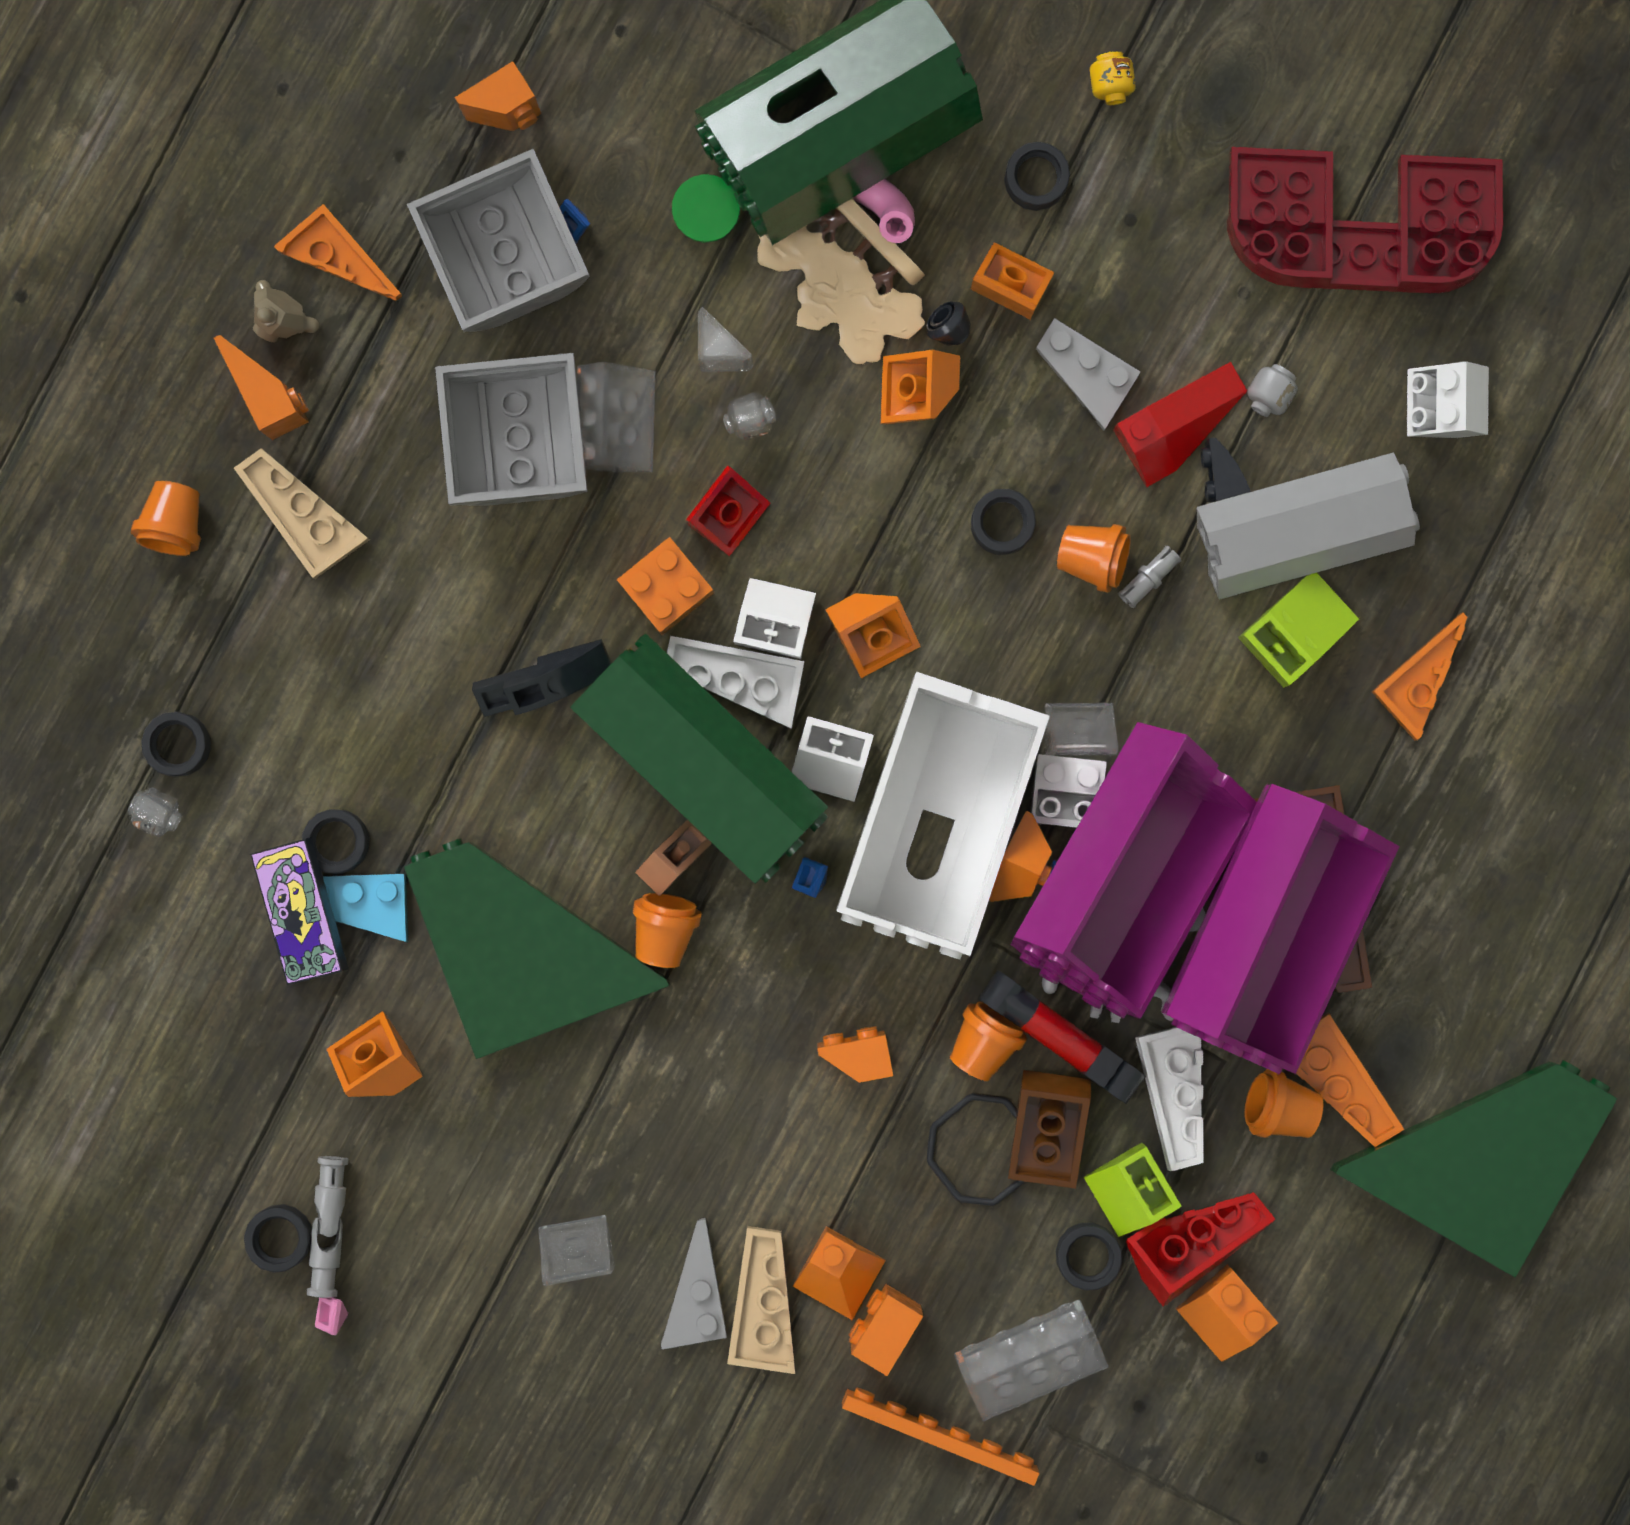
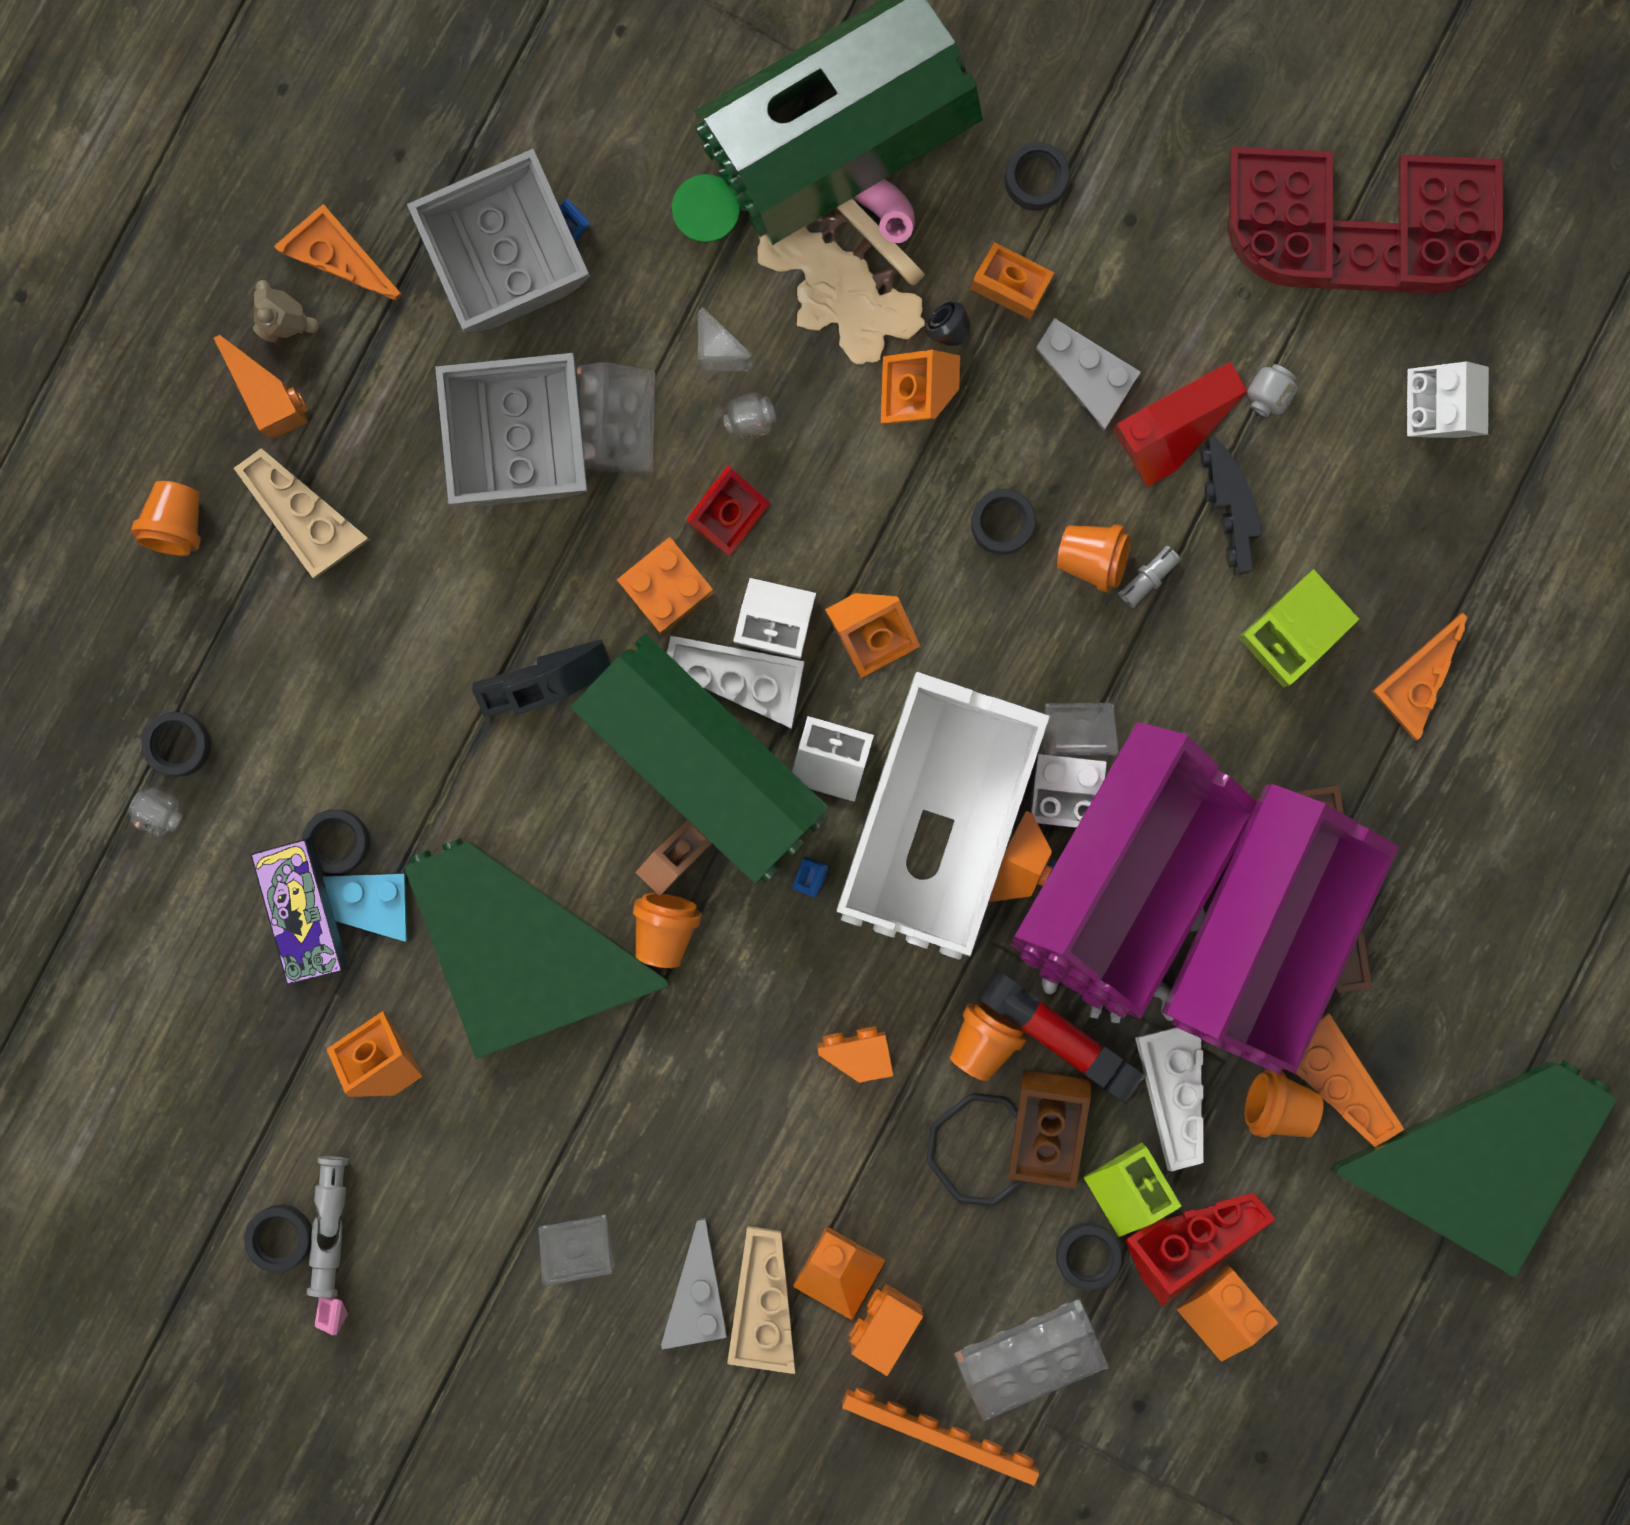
orange slope [455,61,541,131] -> none
yellow head [1090,52,1136,105] -> none
light grey panel [1197,452,1420,599] -> none

